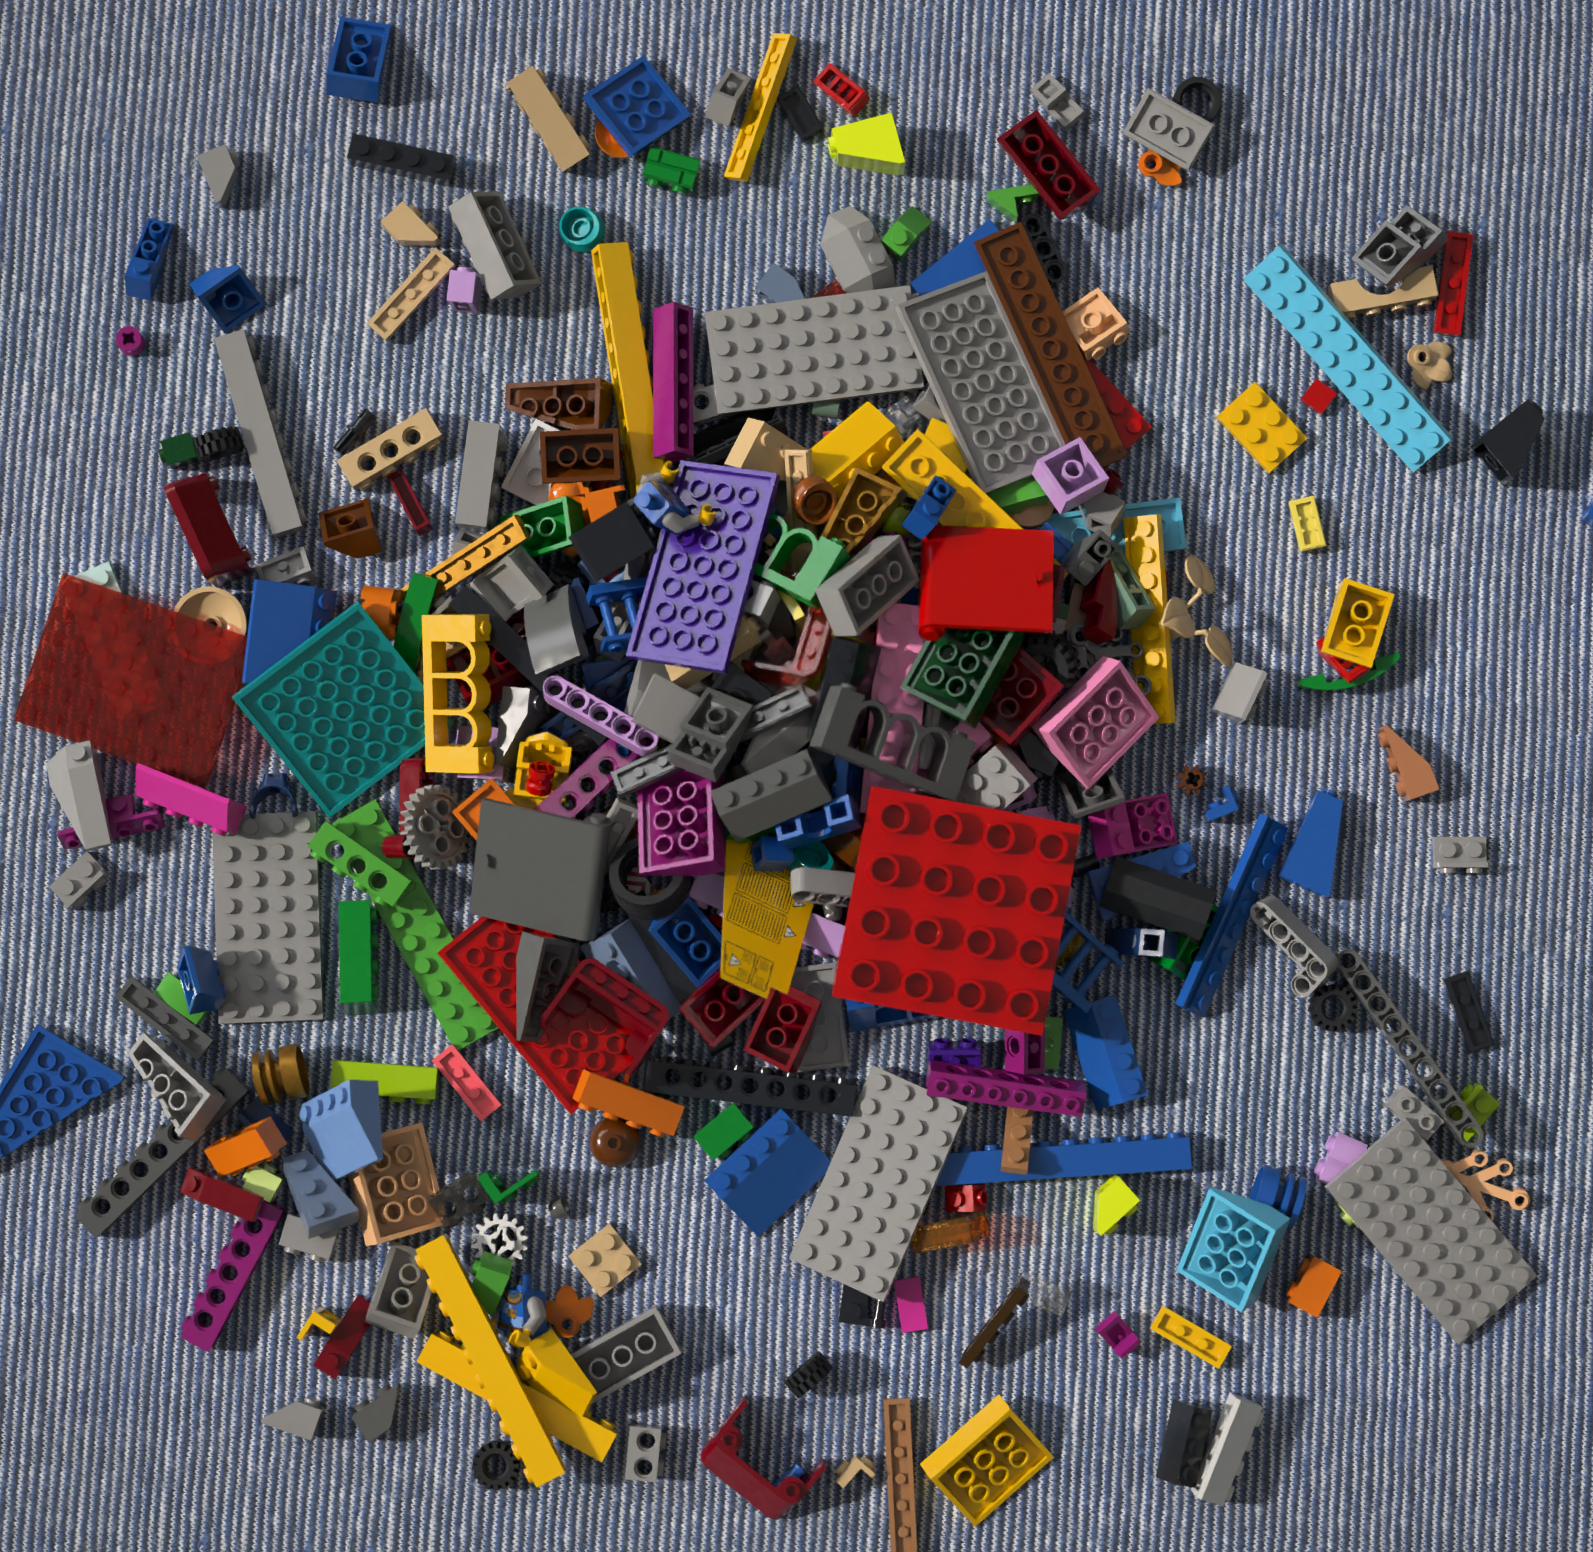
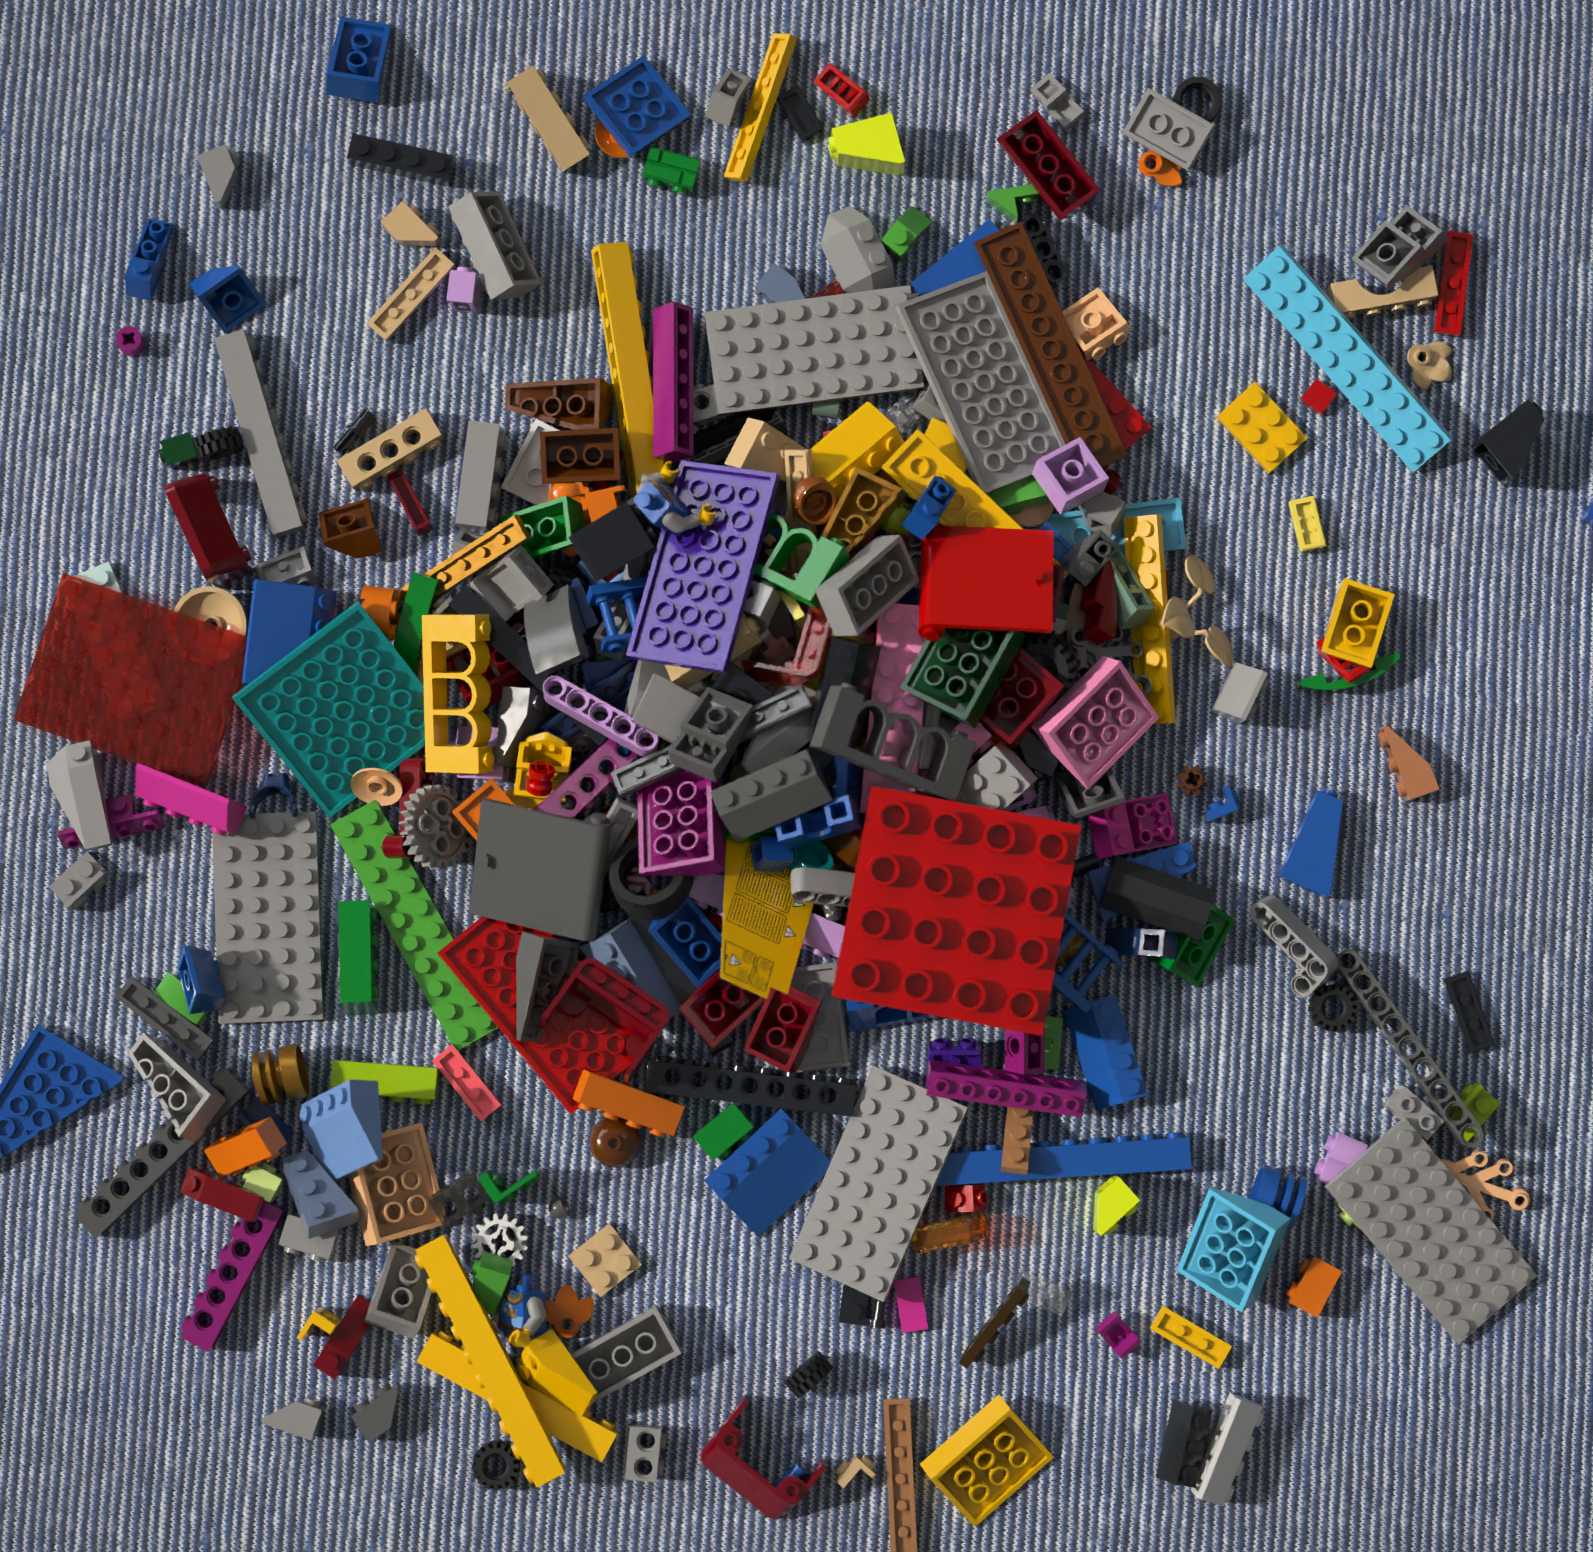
bright green brick [307,821,413,908] -> none
teal piece [559,207,605,253] -> none
blue plate [1175,813,1288,1018] -> none
light grey bracket [1432,837,1489,873] -> none
none -> light nougat dish [351,768,403,806]

